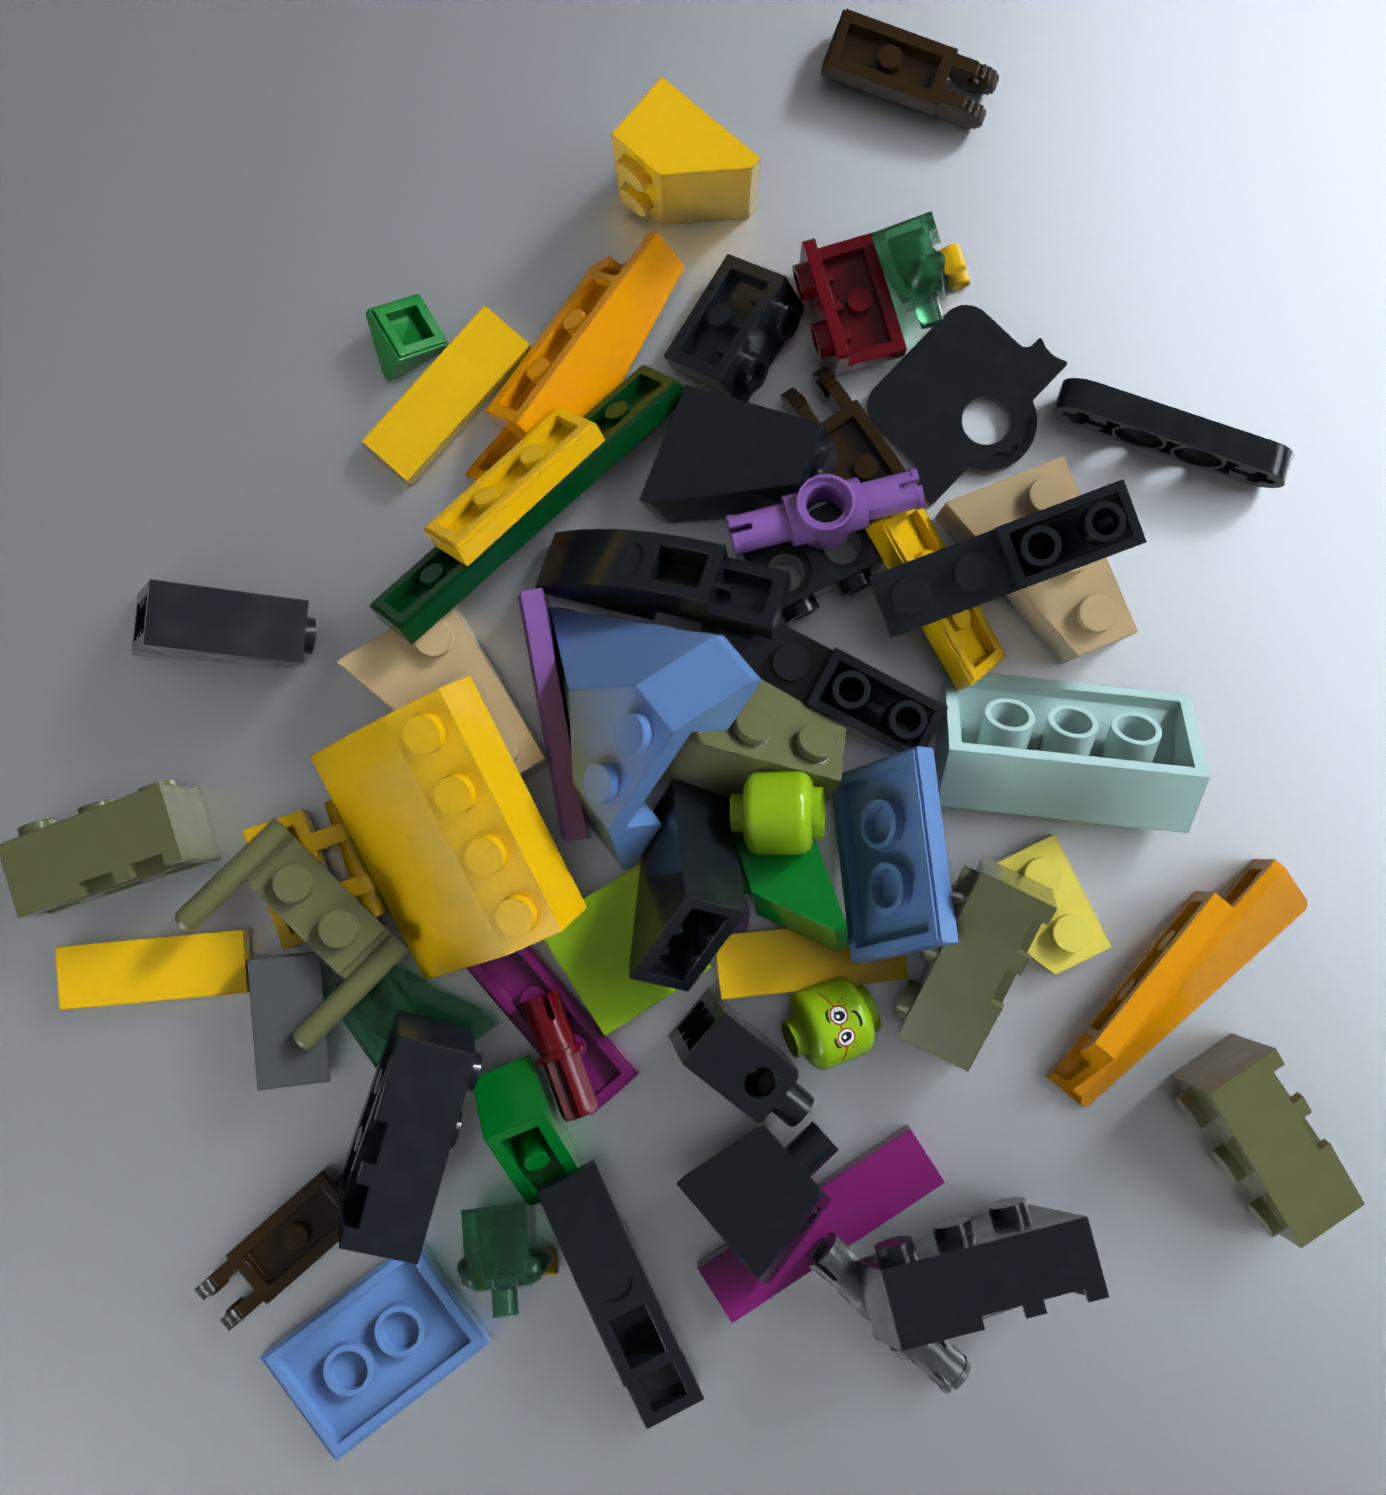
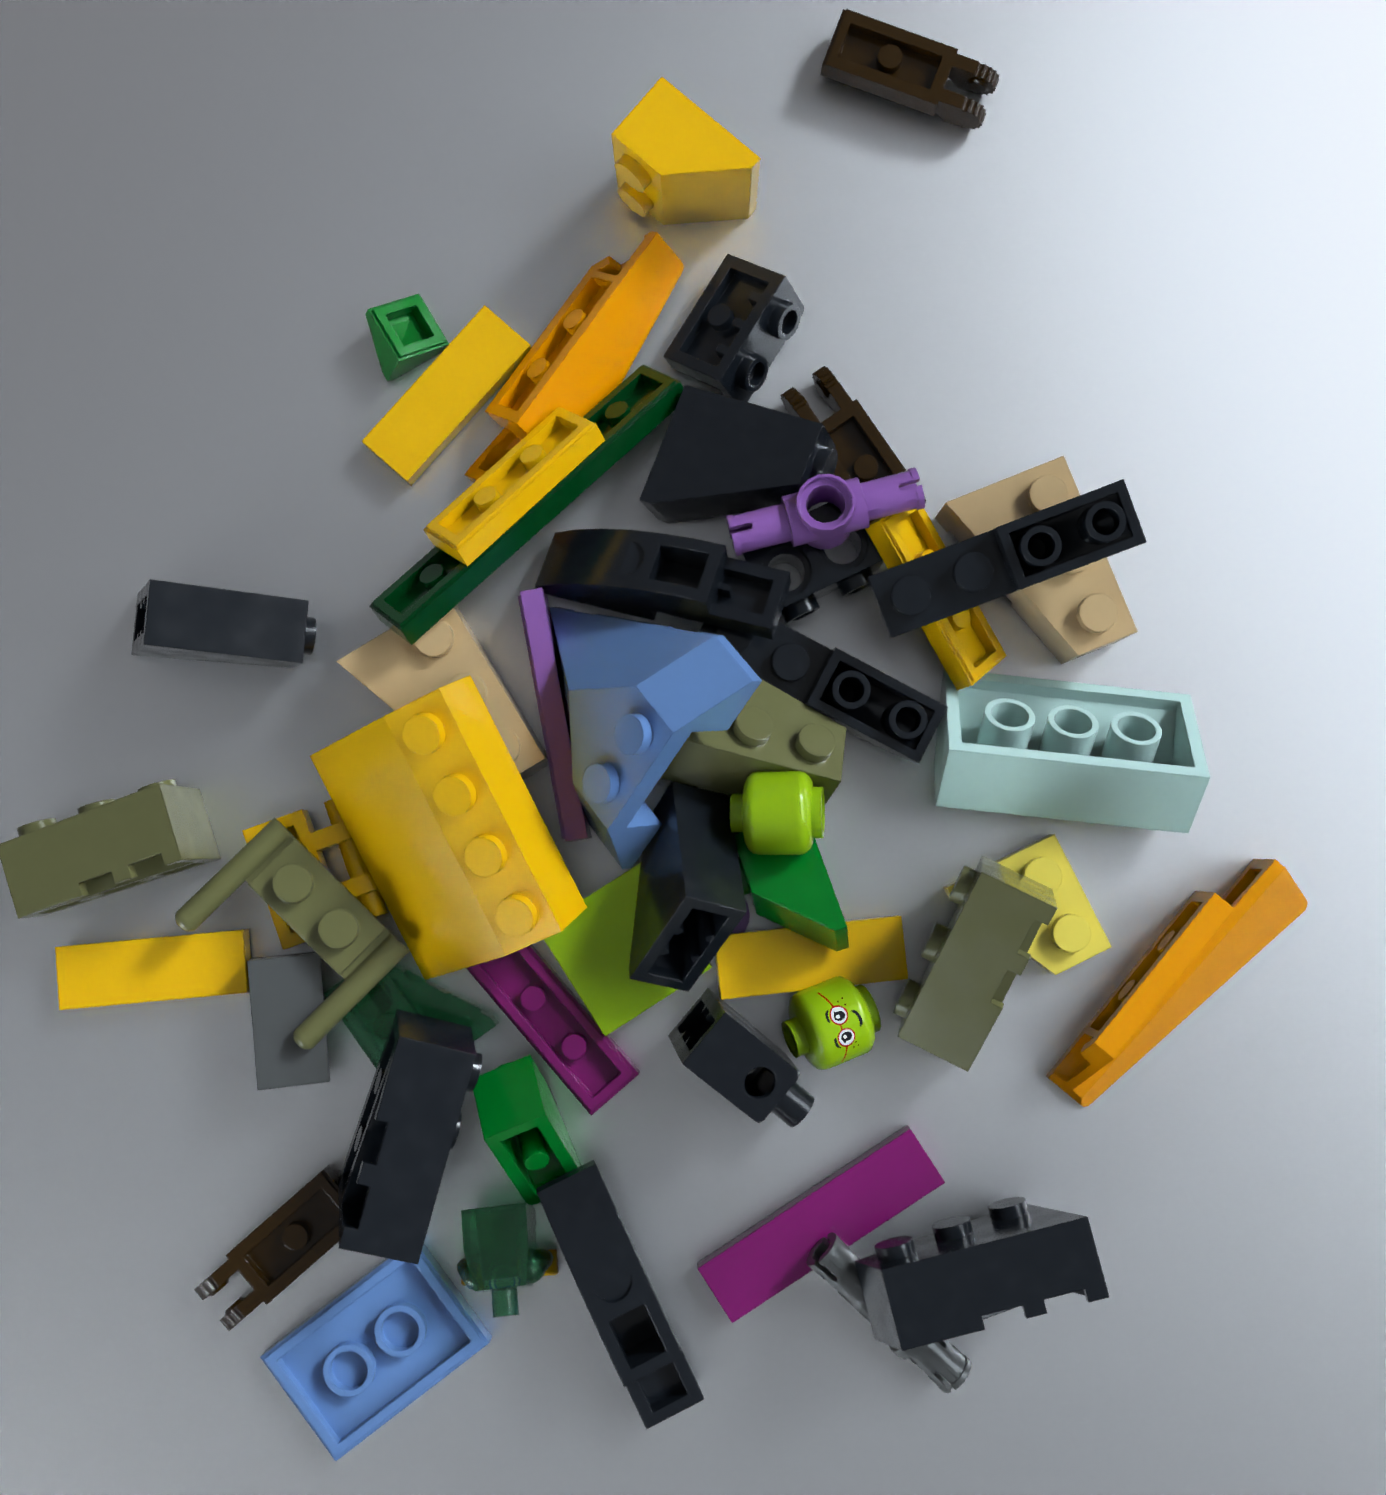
dark red axle [520,989,598,1121] -> none
black torso [676,1121,839,1284] -> none
dark red bracket [792,233,907,376] -> none
medium blue tile [832,746,959,963] -> none
black piece [866,305,1067,506] -> none
clear green piece [871,211,971,329] -> none
black beam [1053,378,1295,488] -> none
olive wedge [1170,1033,1365,1248] -> none

